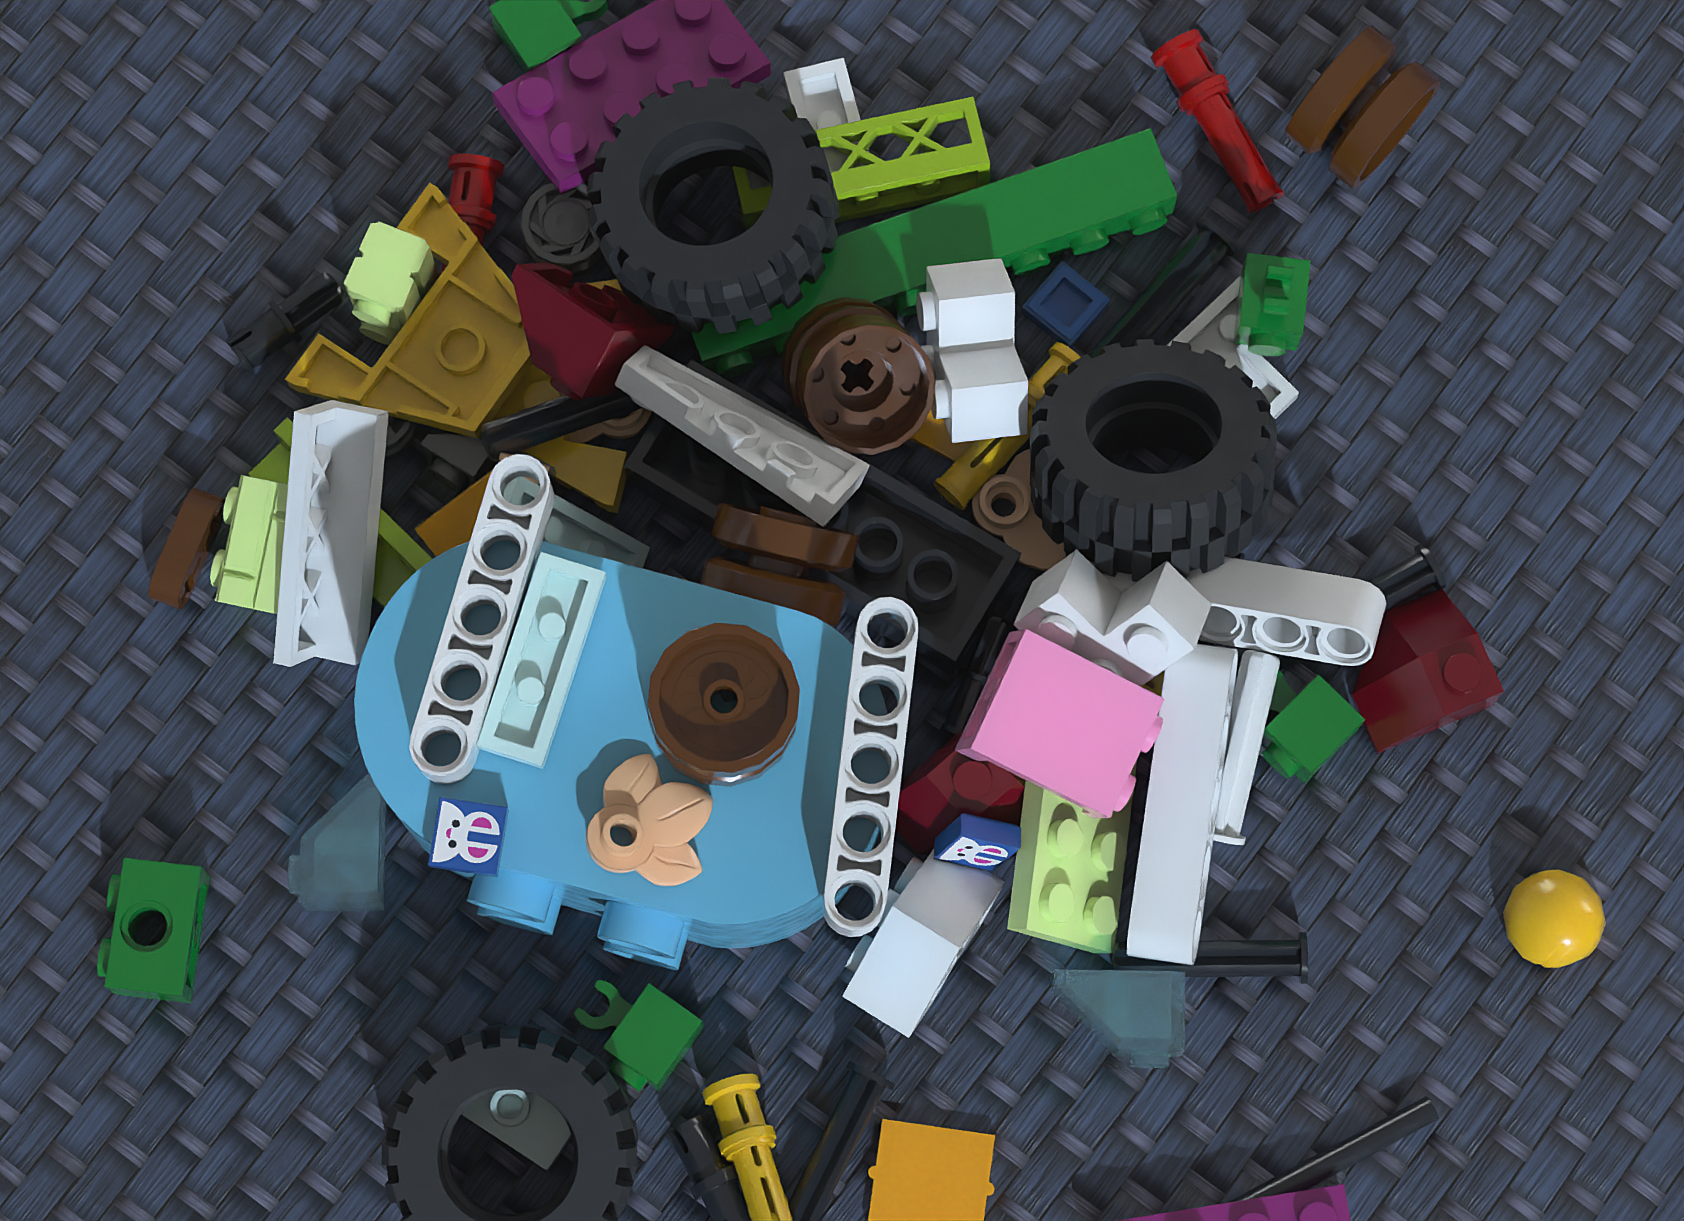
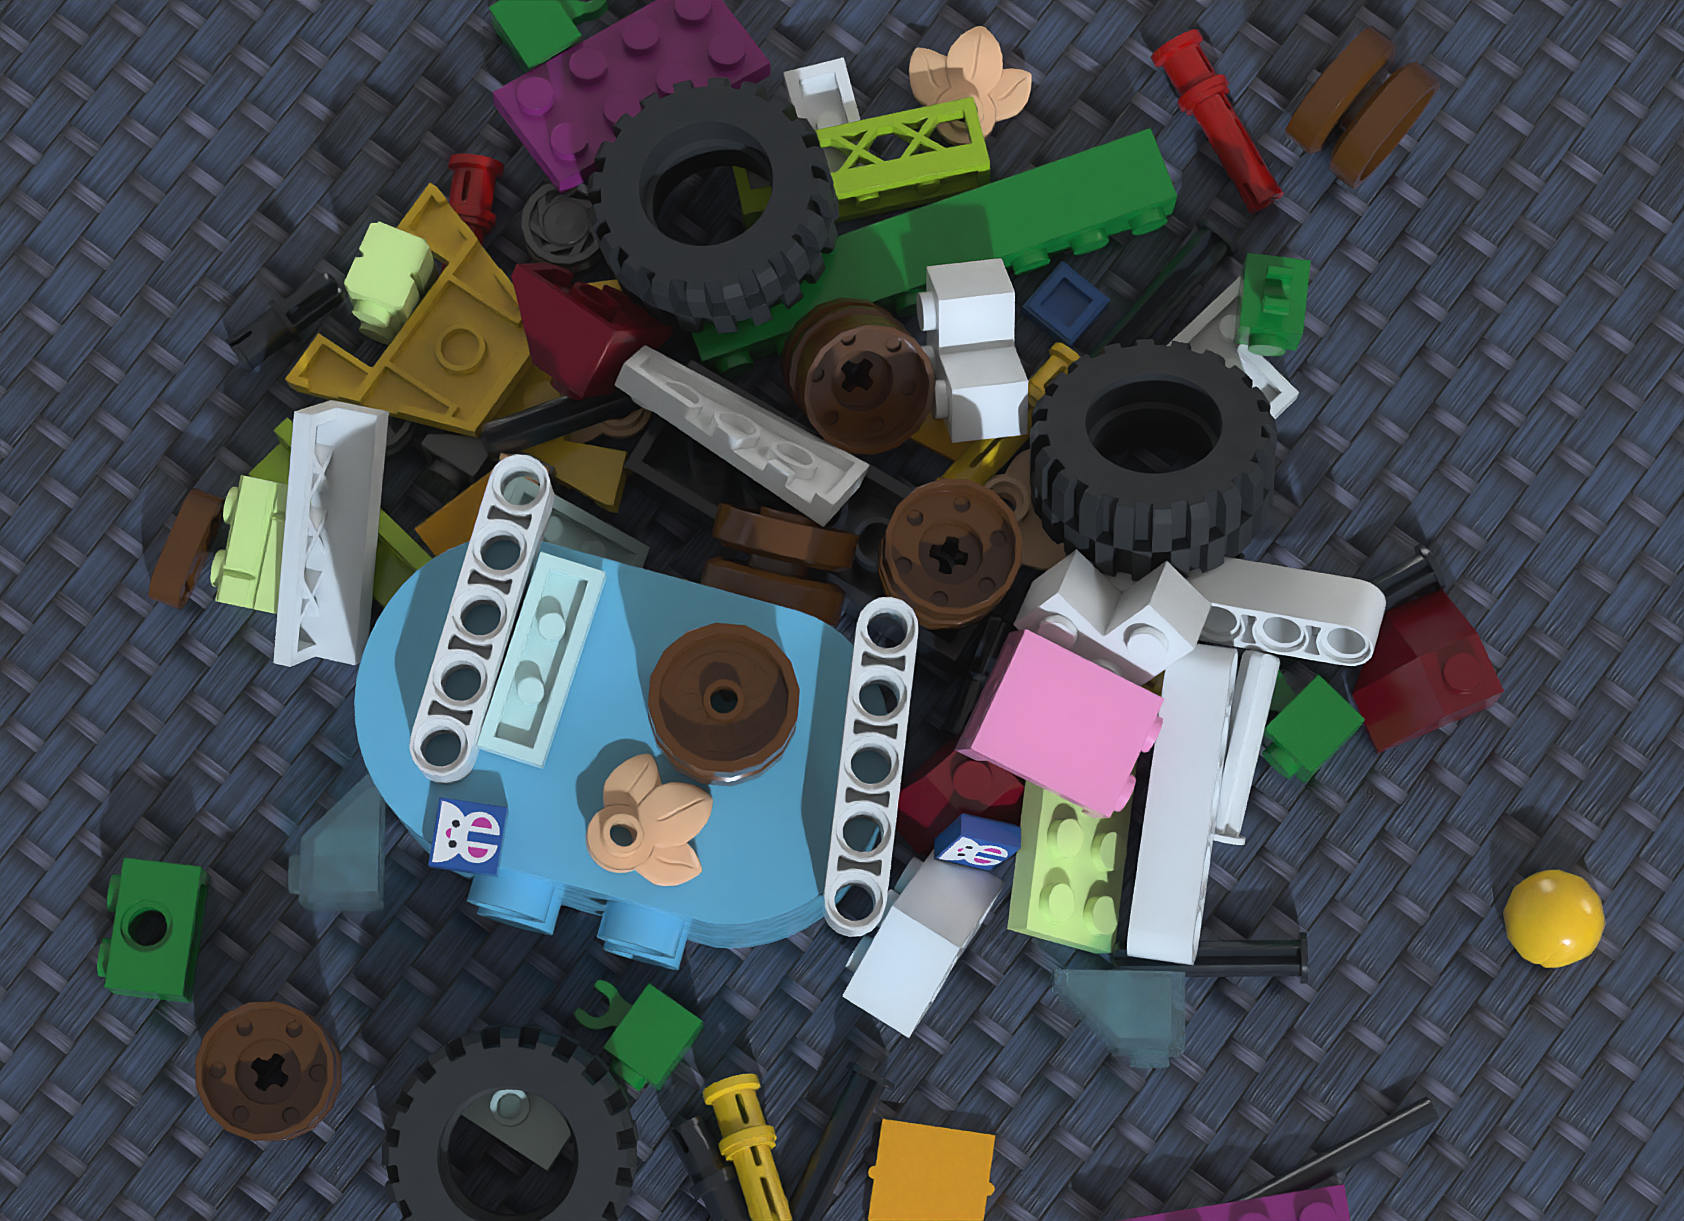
none -> reddish brown wheel [195,1001,342,1141]
none -> reddish brown wheel [877,478,1022,631]
none -> light nougat plate [909,26,1032,146]

